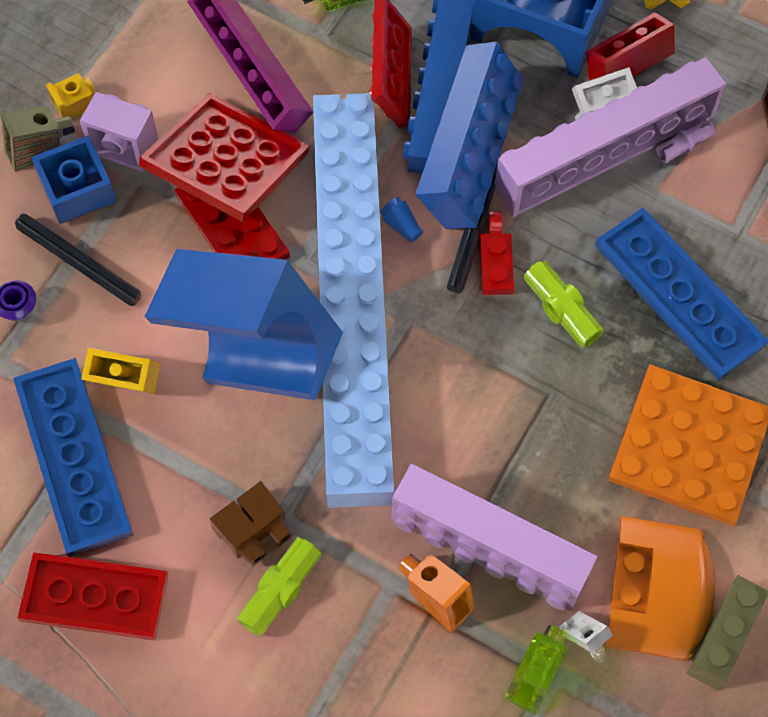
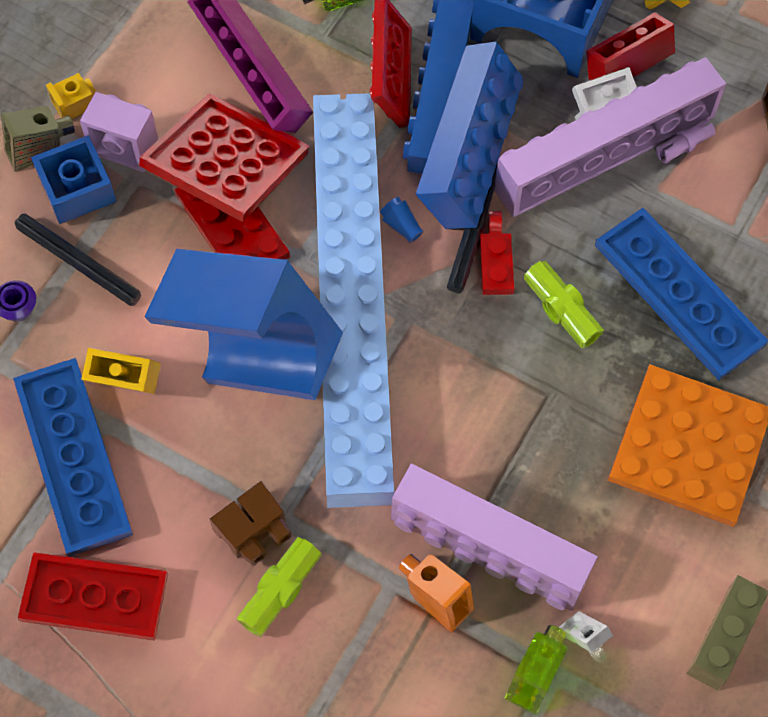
orange slope [605,516,716,661] -> none

